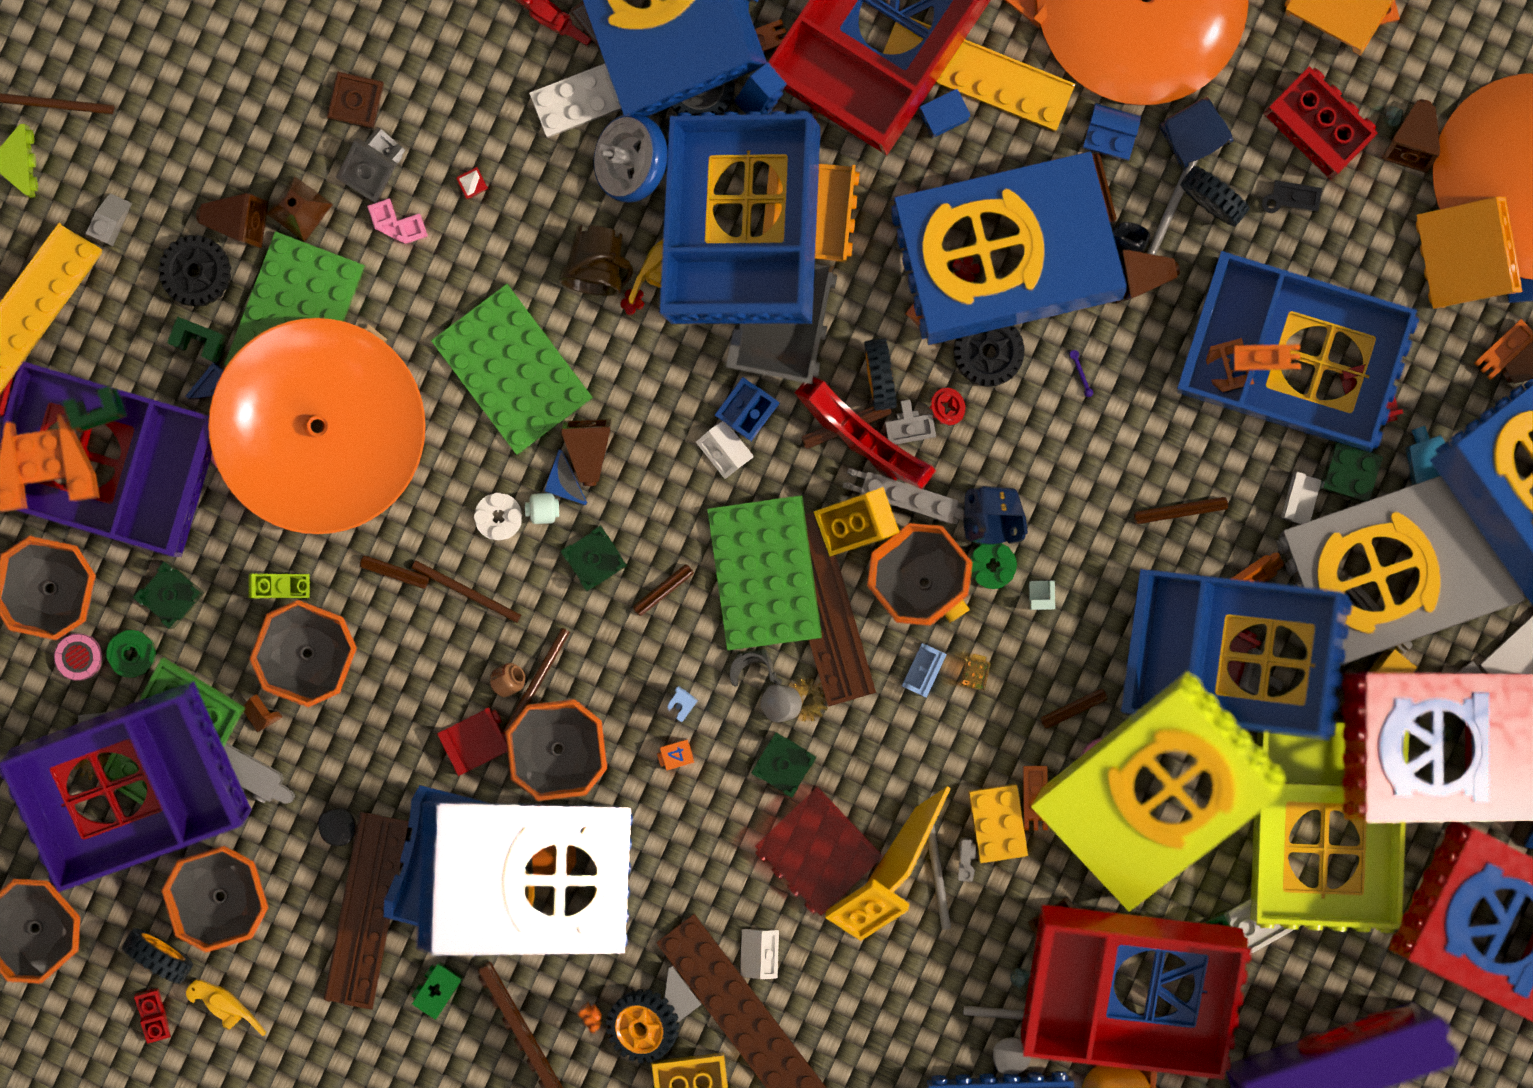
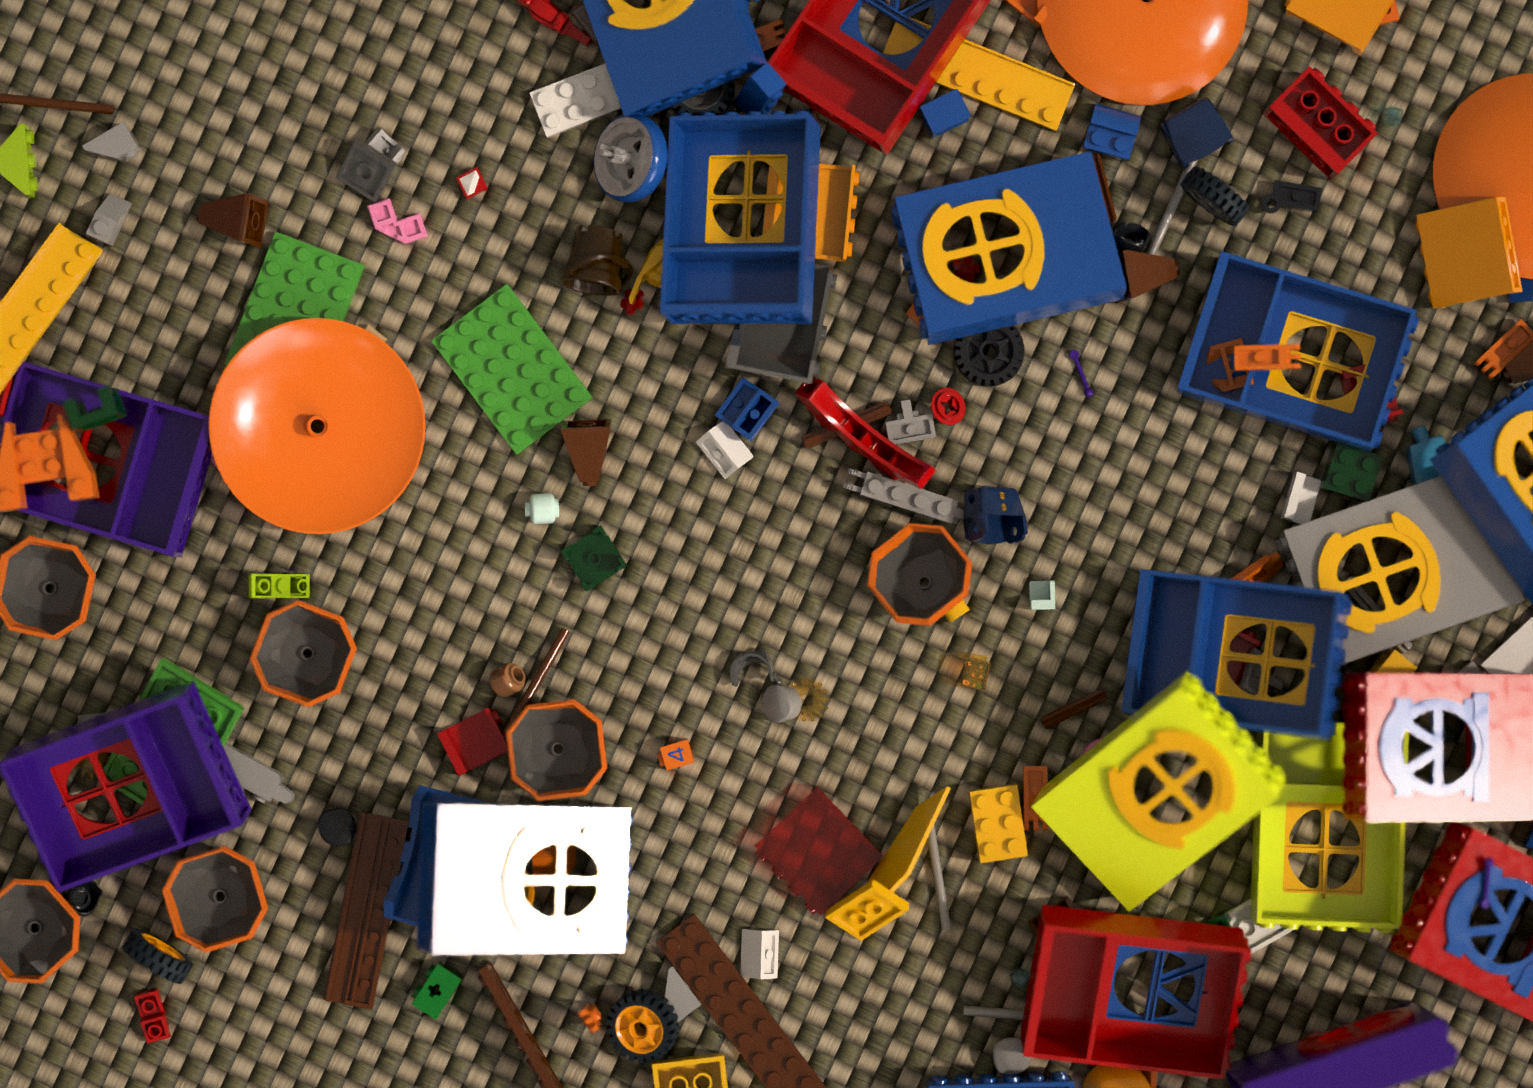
tile [54,634,103,680] -> none
green plate [106,630,156,678] -> none
dark green panel [133,561,205,629] -> none
black wheel [158,235,232,307] -> none
dark green panel [167,316,229,364] -> none
blue tile [186,362,224,399] -> none
yellow animal [186,979,266,1036] -> none
dark orange tile [243,694,282,732] -> none
reddish brown slope [267,176,333,242] -> none
reddish brown tile [327,71,384,129] -> none
reddish brown axle [360,556,429,589] -> none
reddish brown piece [412,560,522,623] -> none
white plate [474,493,522,541] -> none
tile [544,450,587,505] -> none
reddish brown axle [633,564,694,616] -> none
light blue hinge [668,686,698,722] -> none
bright green plate [707,495,822,651] -> none
dark green panel [751,732,817,798] -> none
reddish brown plate [805,512,876,707] -> none
yellow brick [814,487,899,556] -> none
black wheel [864,338,896,411] -> none
light blue hinge [902,643,947,698] -> none
light grey hinge [958,837,976,882] -> none
green plate [970,543,1017,589] -> none
reddish brown axle [1134,497,1228,524] -> none
reddish brown slope [1381,99,1440,173] -> none
none -> black hair [62,880,103,917]
none -> light grey slope [82,122,142,162]
none -> dark purple hinge [1479,857,1494,908]

